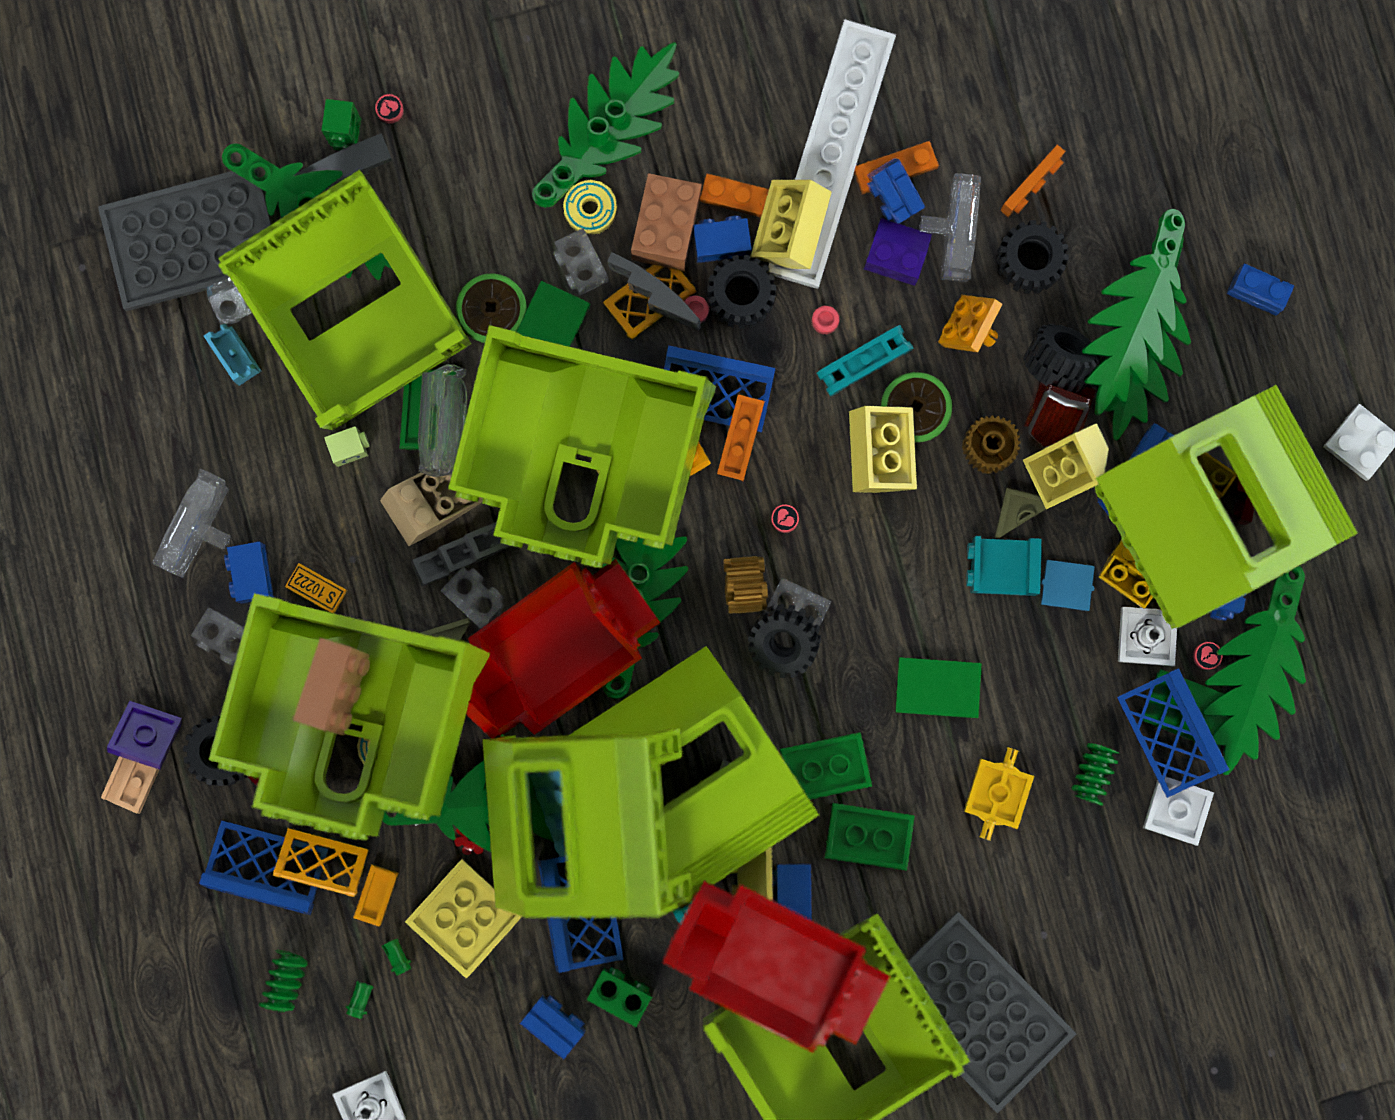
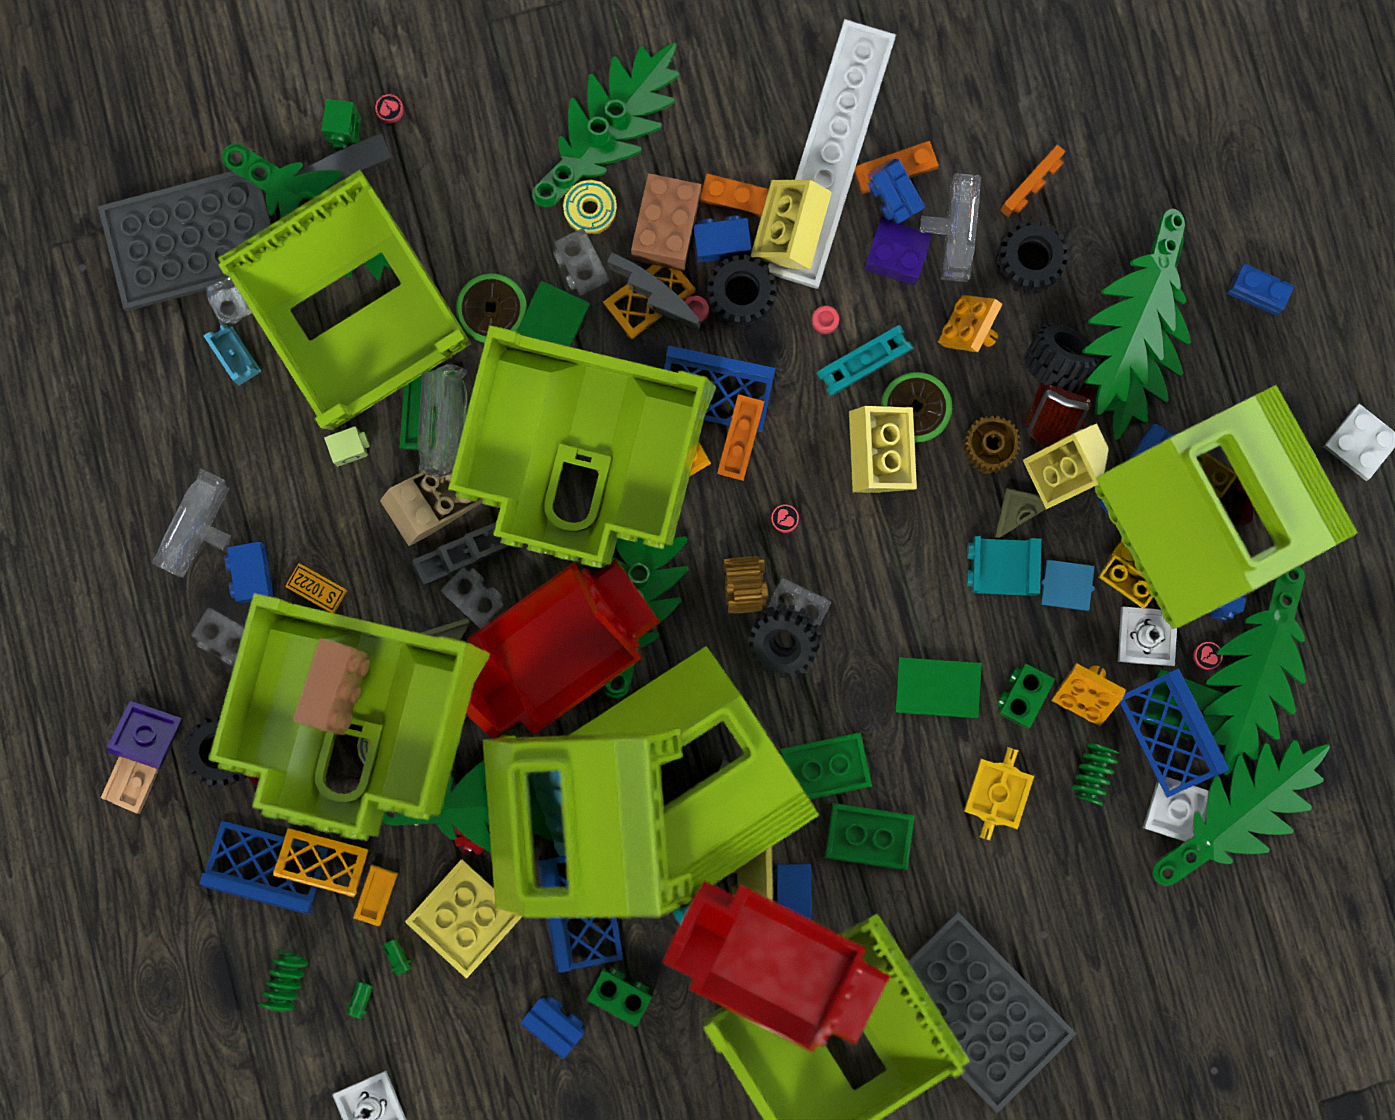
none -> green brick [996,663,1055,729]
none -> light orange plate [1051,663,1126,726]
none -> green plant [1152,739,1330,886]

